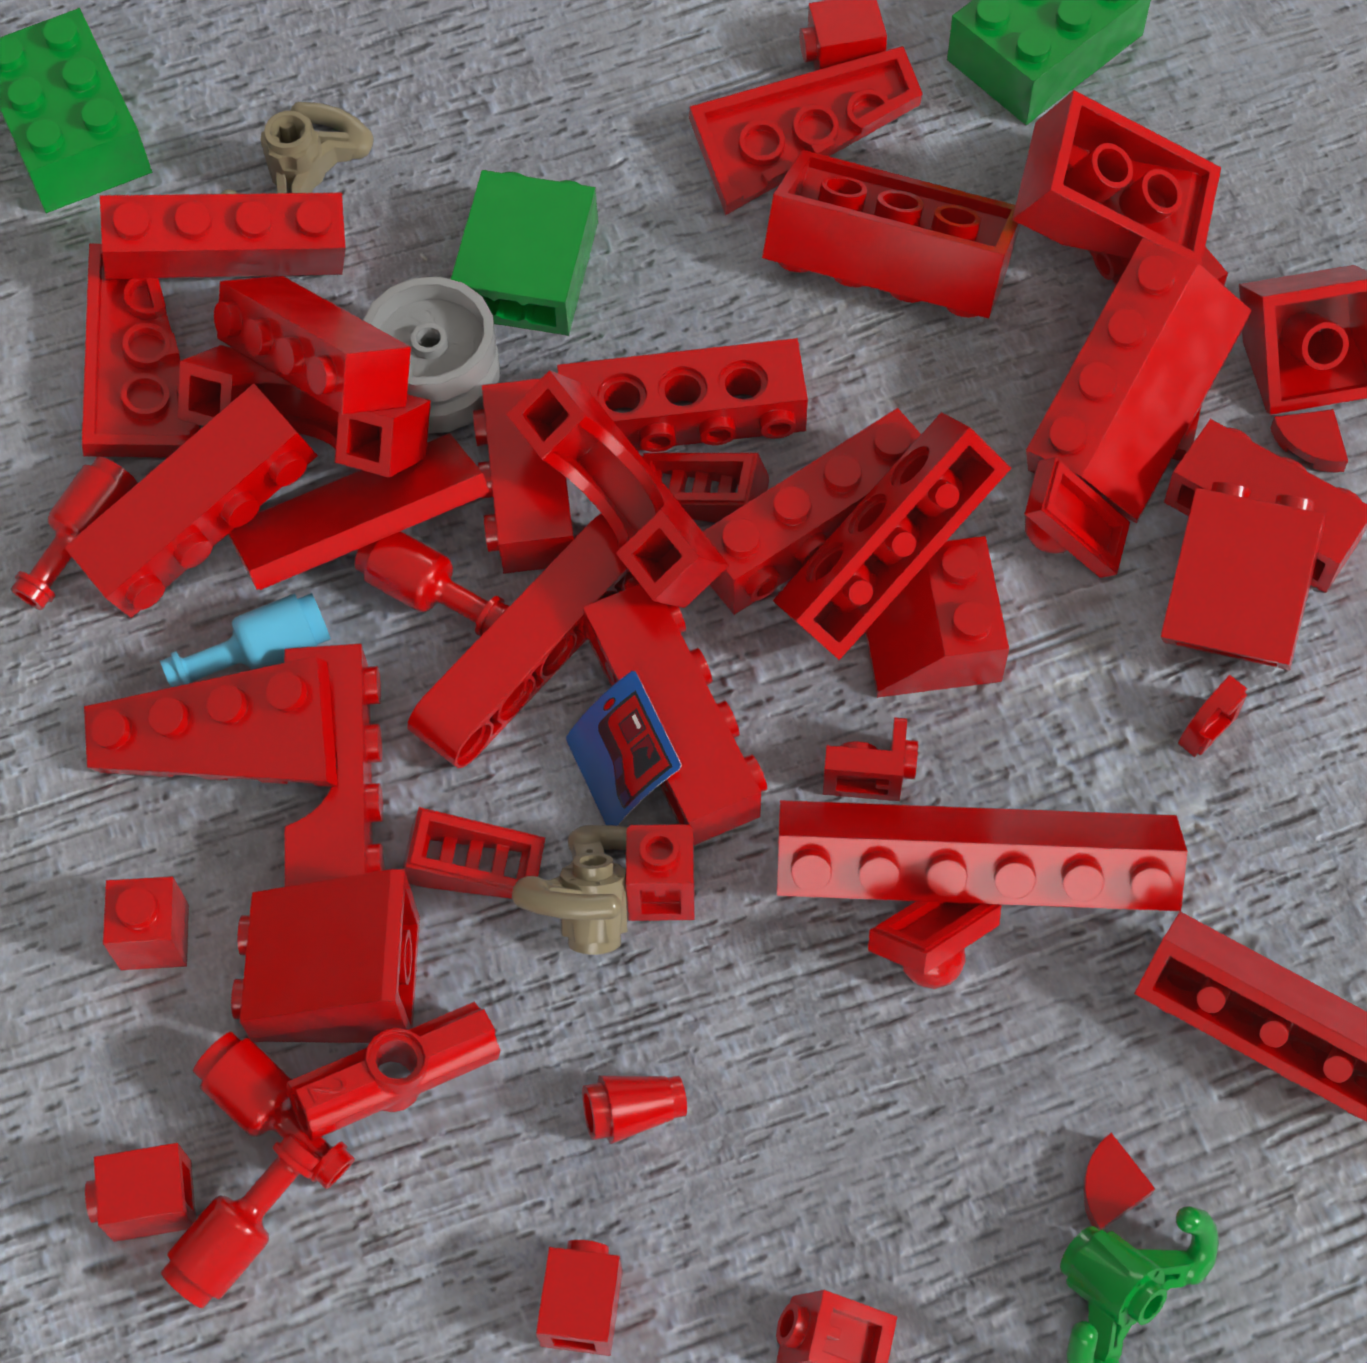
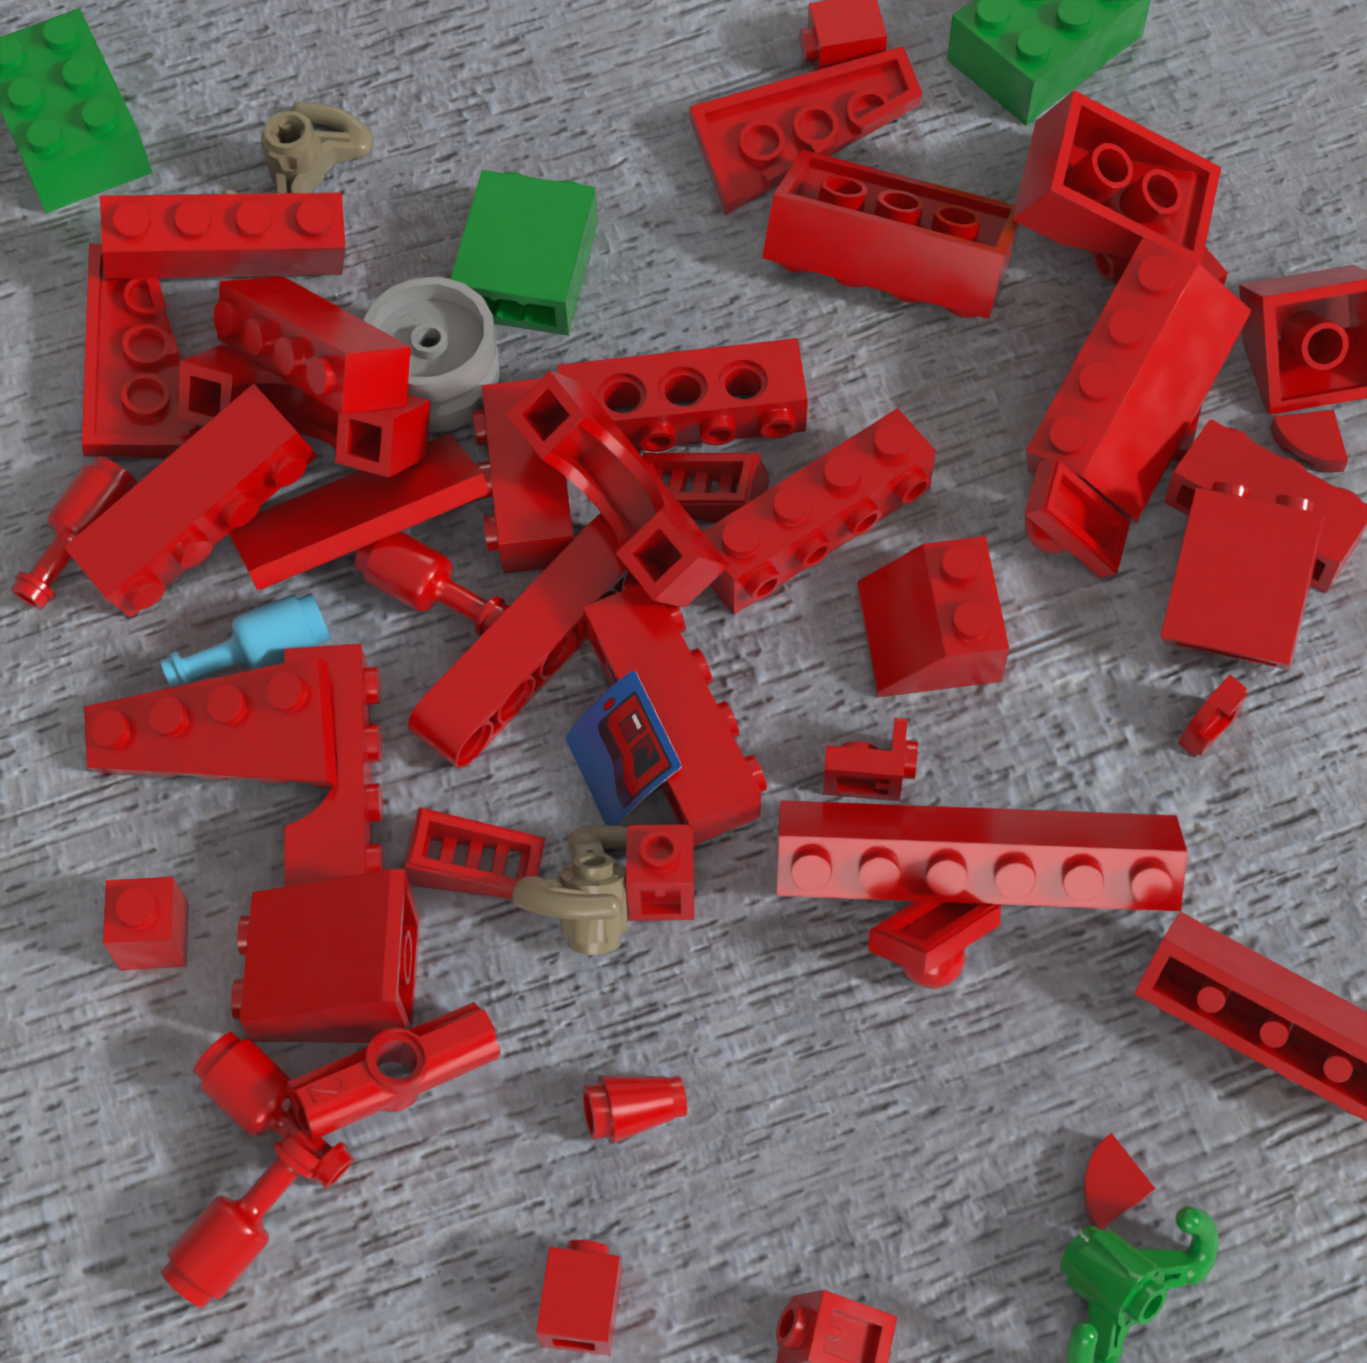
red brick [85,1143,196,1242] -> none
red brick [773,412,1011,660] -> none

